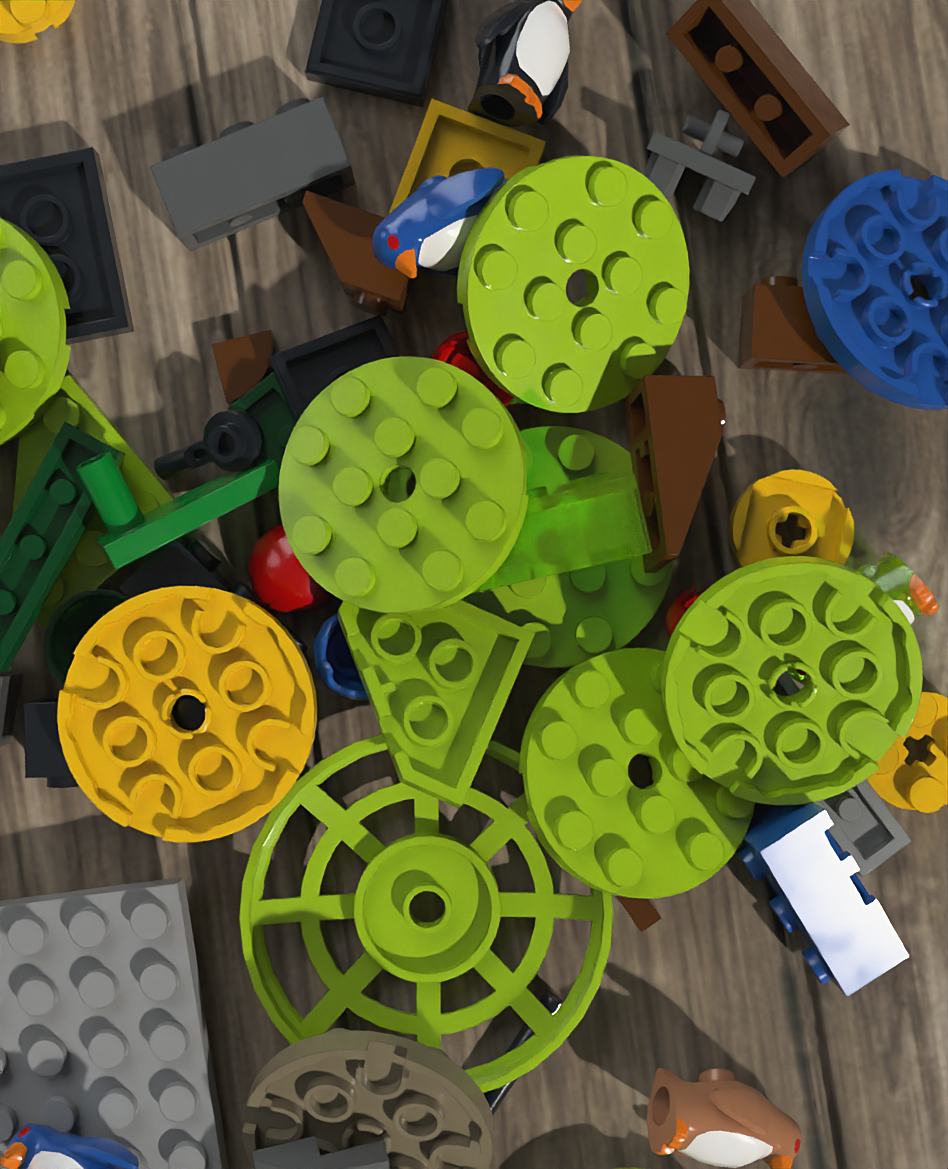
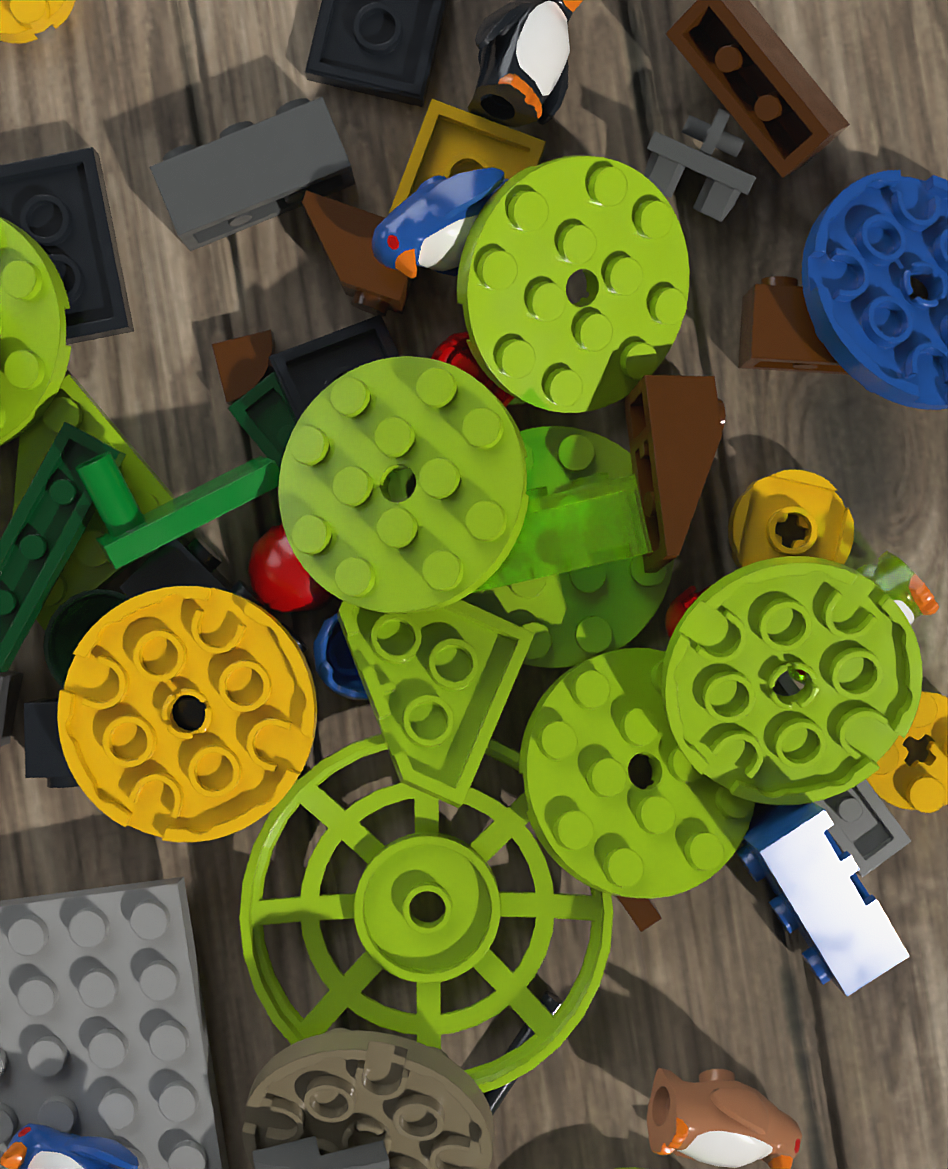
black plate [154,410,264,480] -> none

